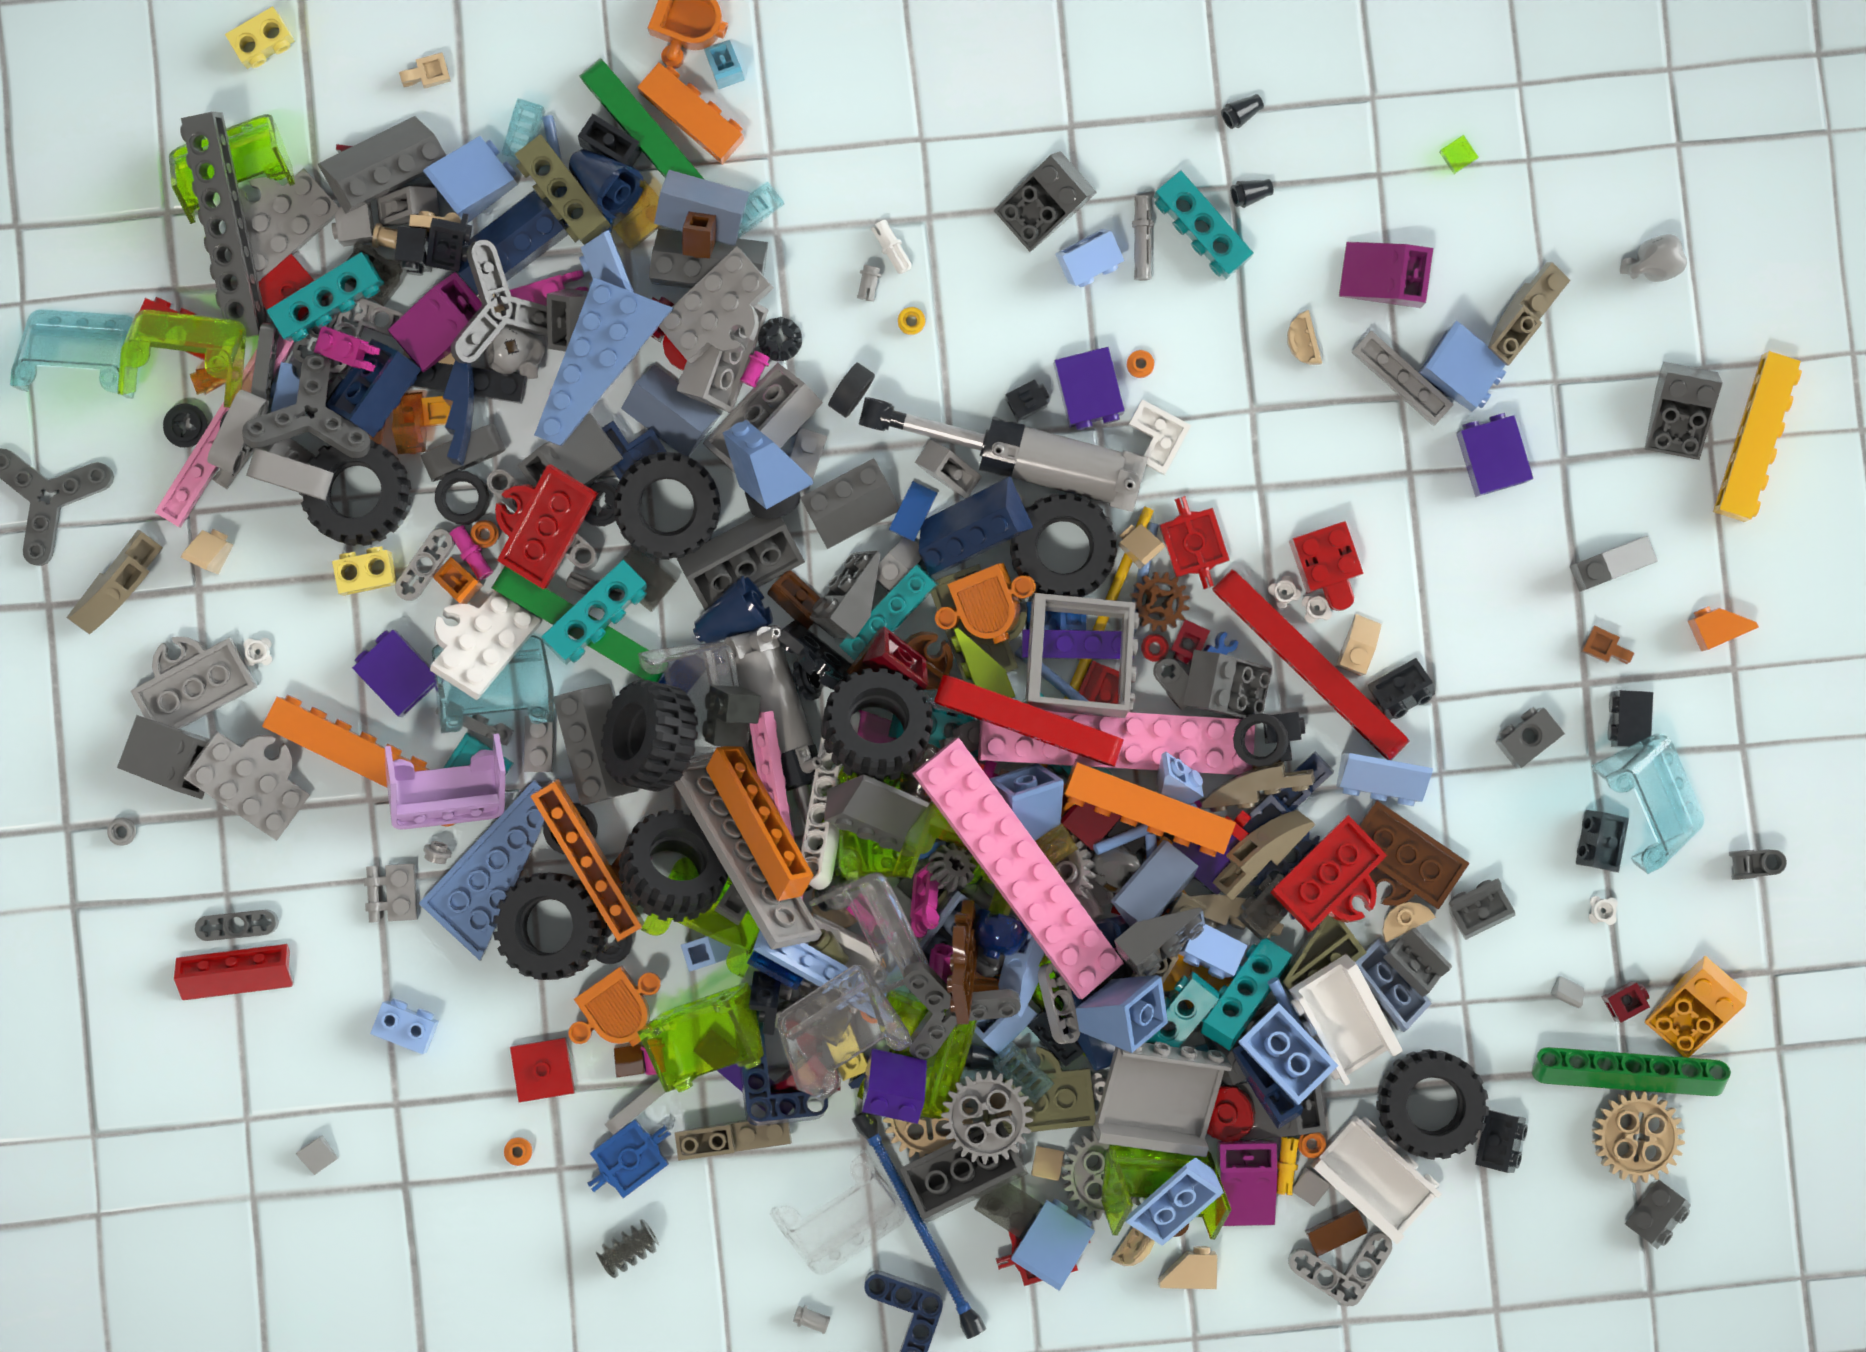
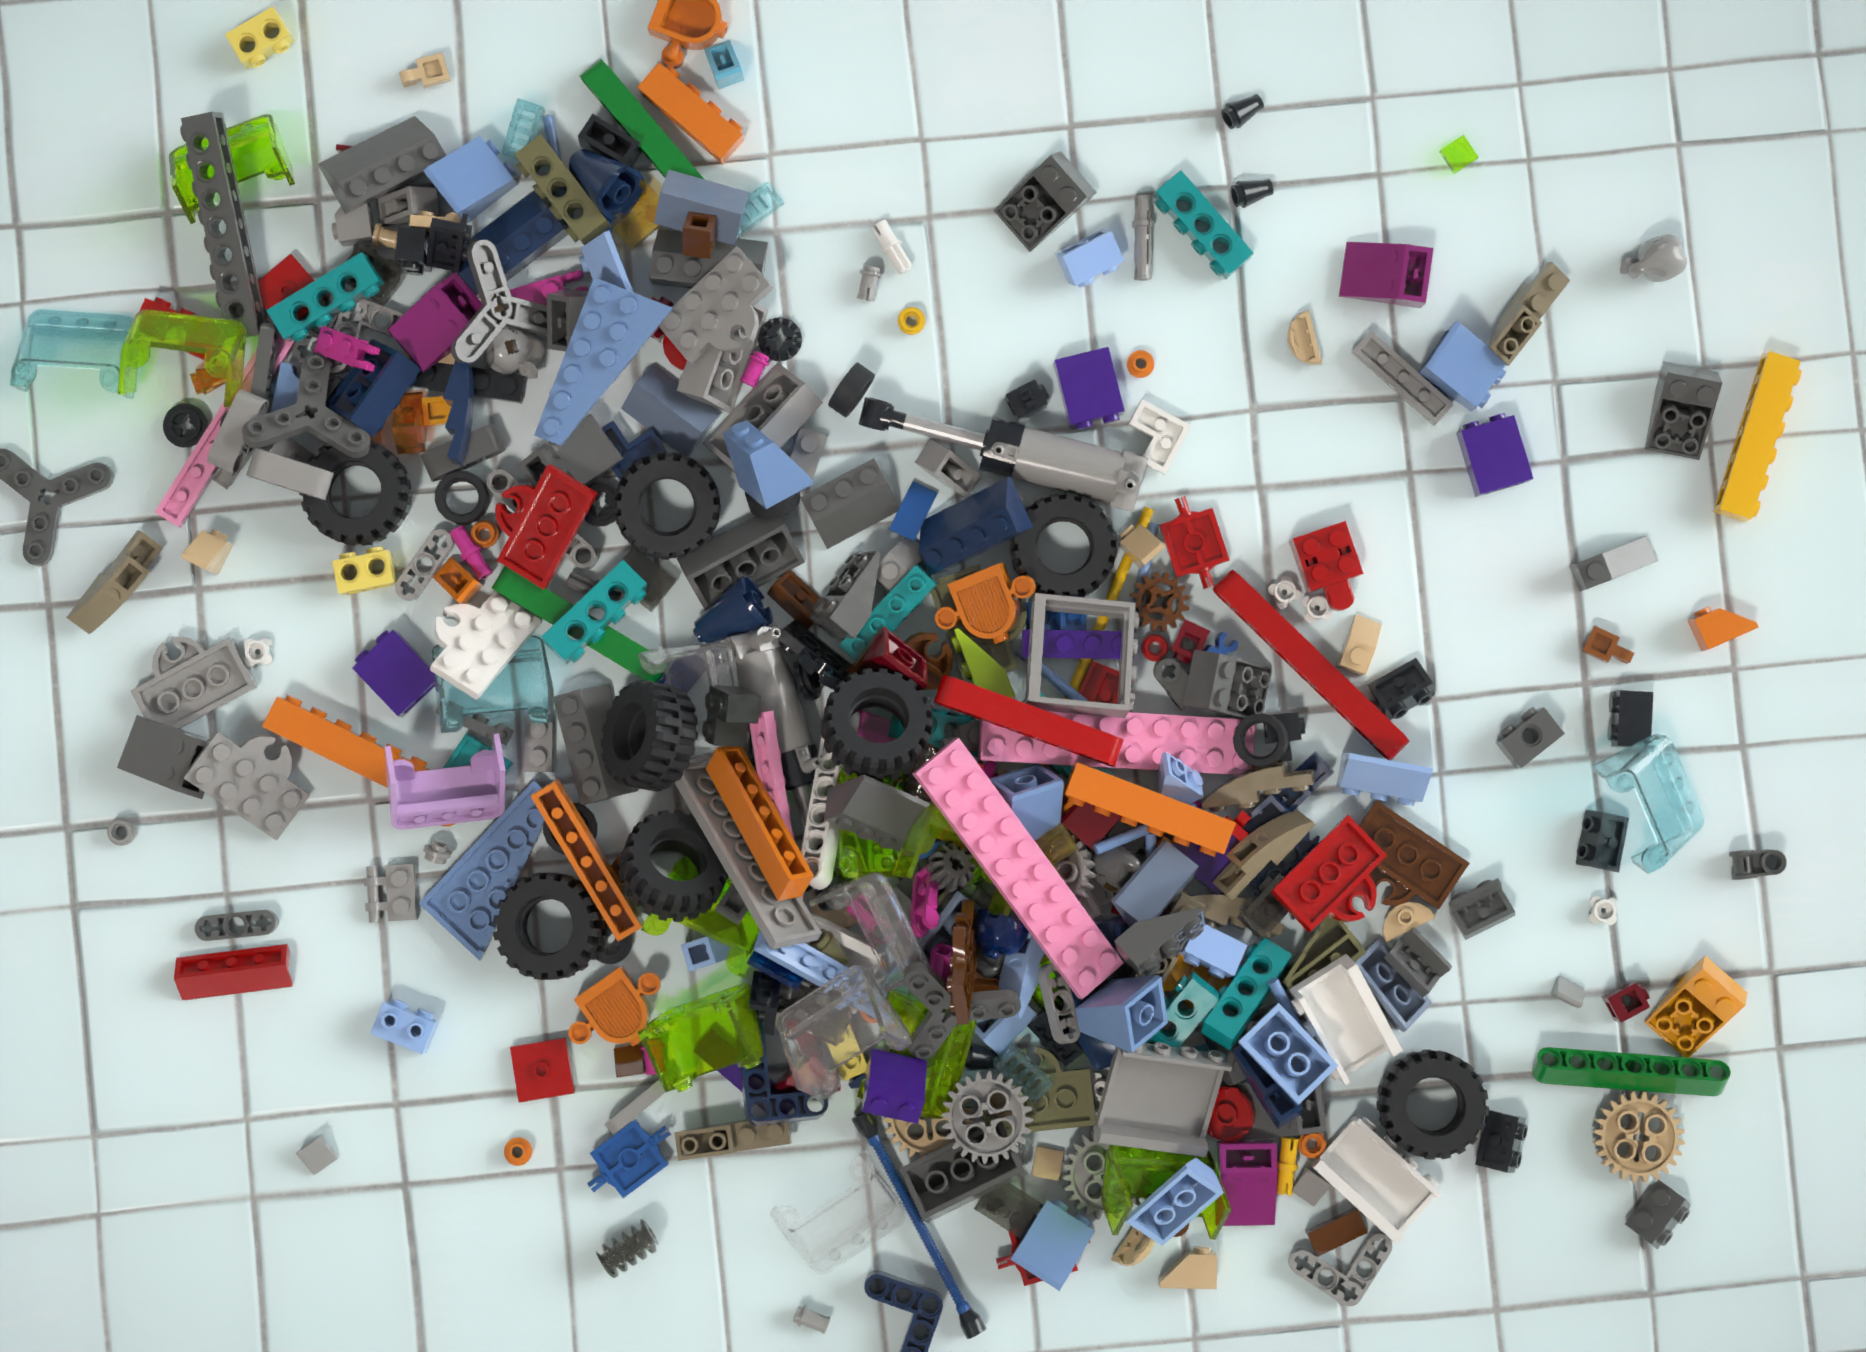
light grey plate [227,168,339,282] -> none

